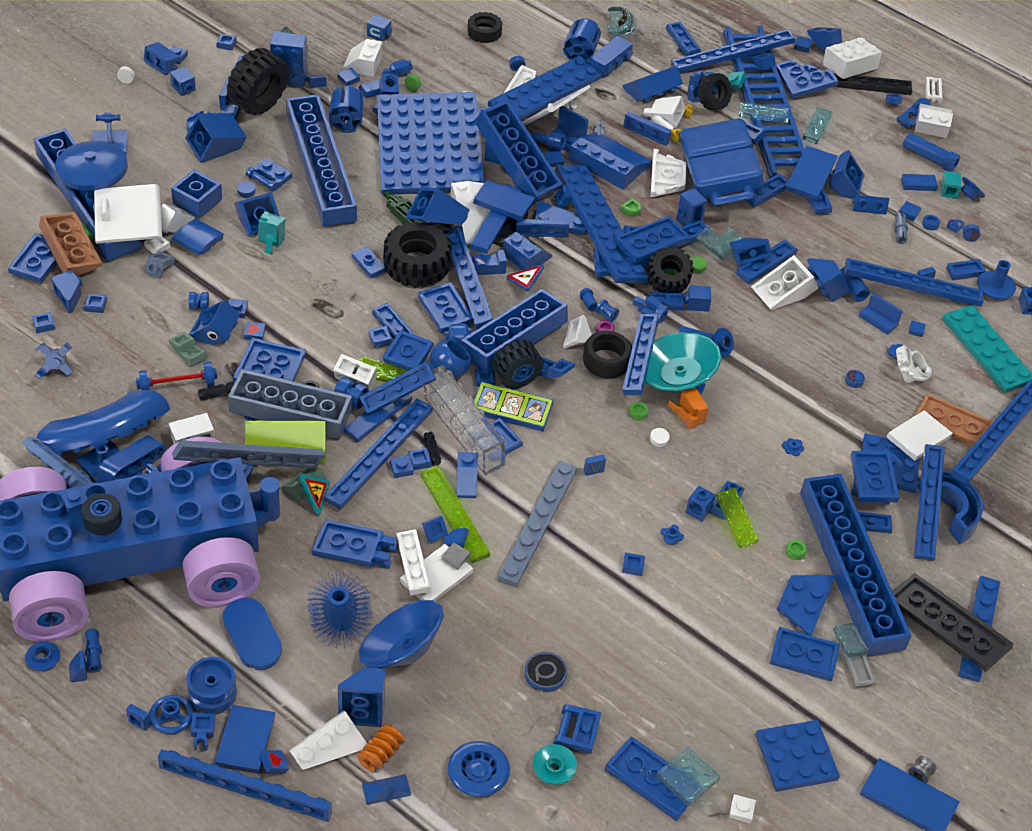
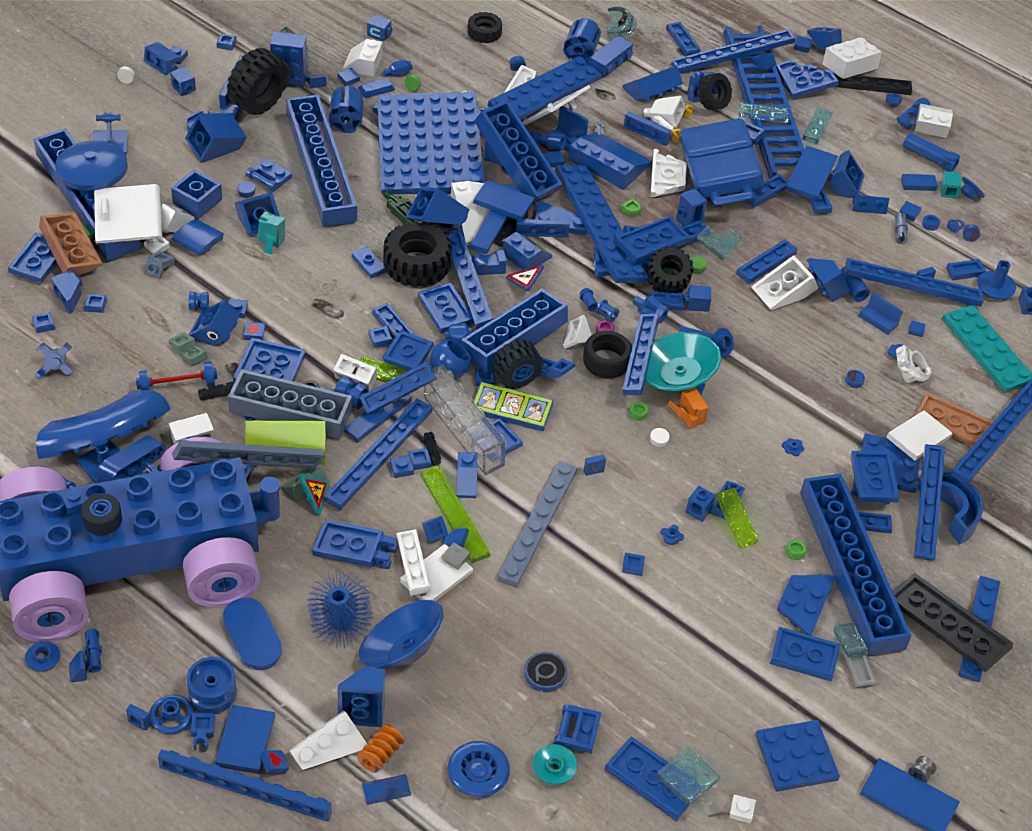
medium blue hinge [22,437,93,488] -> none
blue brick [379,73,399,95] -> none
blue tile [553,185,573,209] -> none
teal plate [728,72,746,89] -> none
blue slope [730,238,772,266] -> none
white tile [925,77,943,103] -> none

